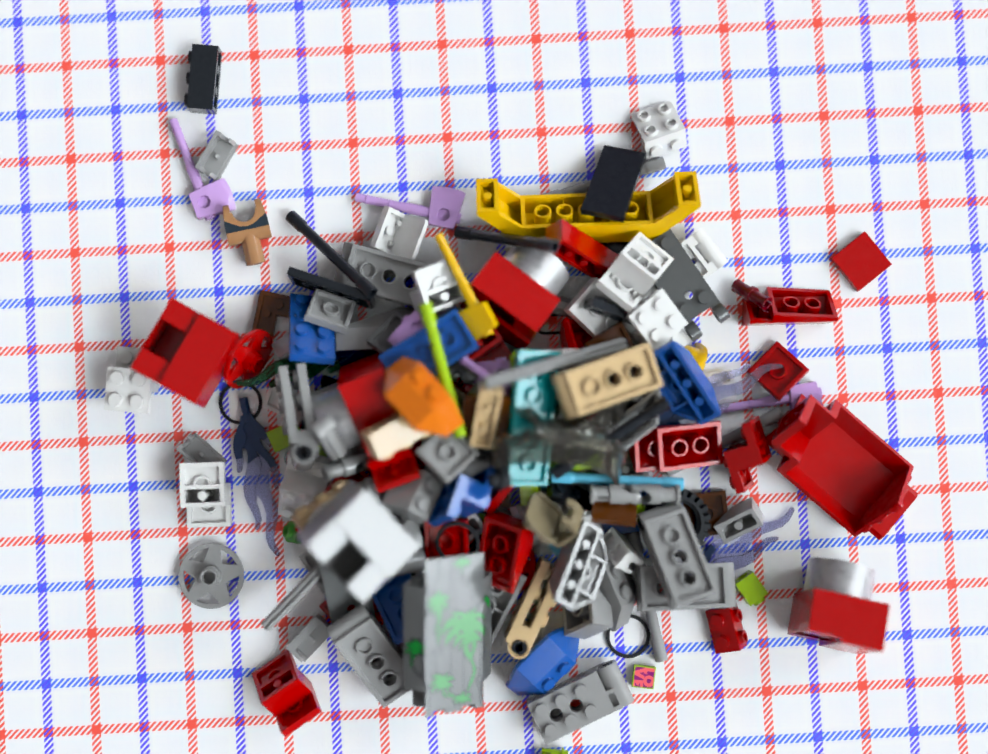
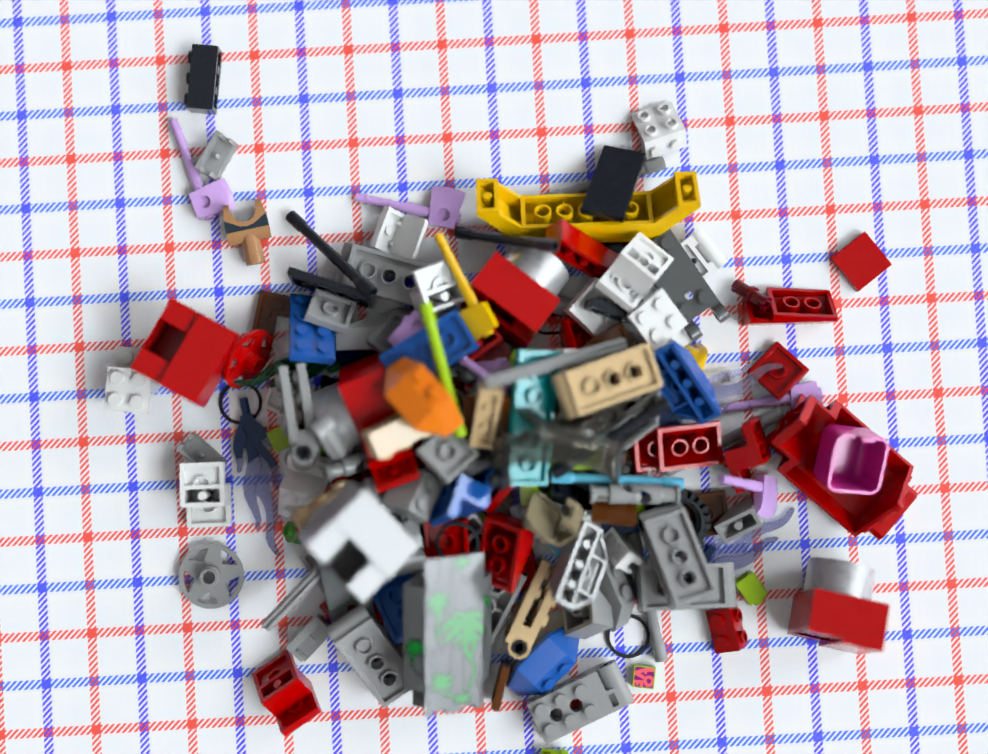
none -> reddish brown tile [491,659,510,712]
none -> lavender piece [717,474,778,518]
none -> dark pink piece [814,425,889,495]

